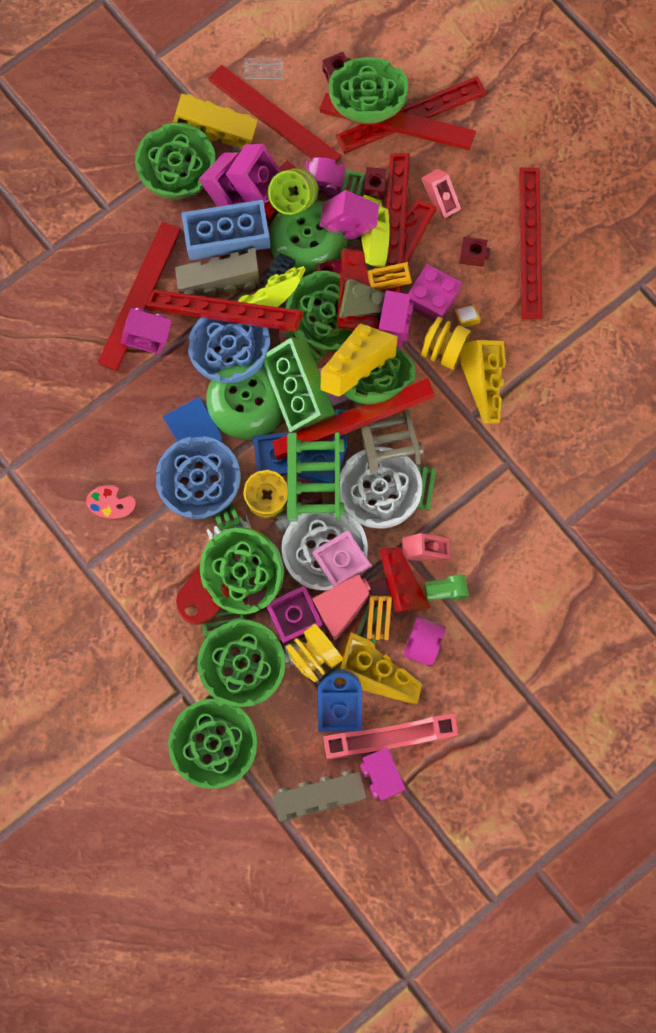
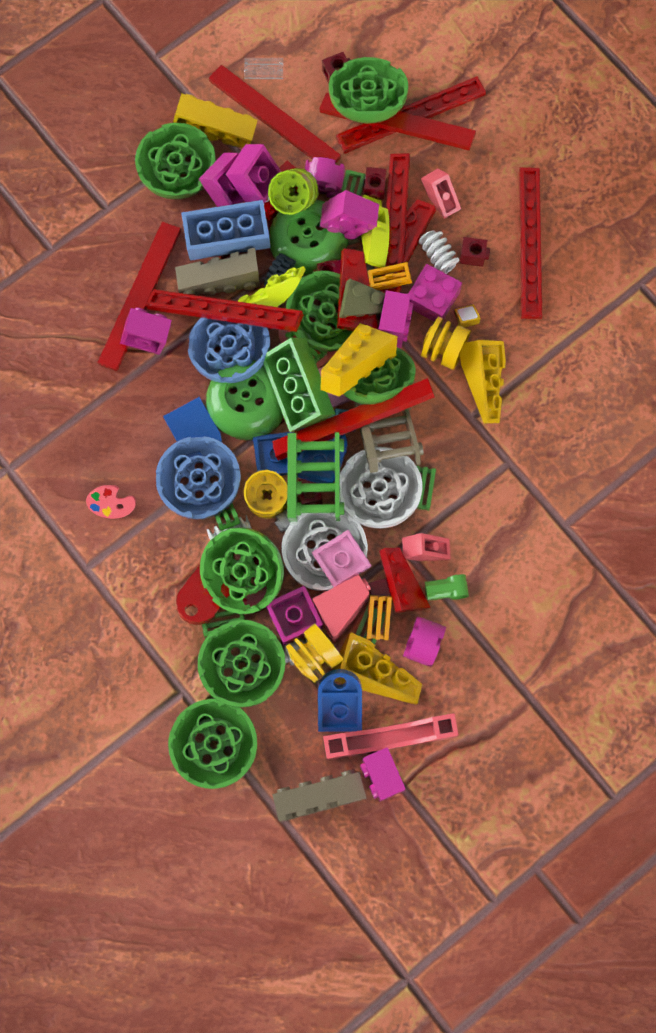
none -> white piece [419,230,460,274]

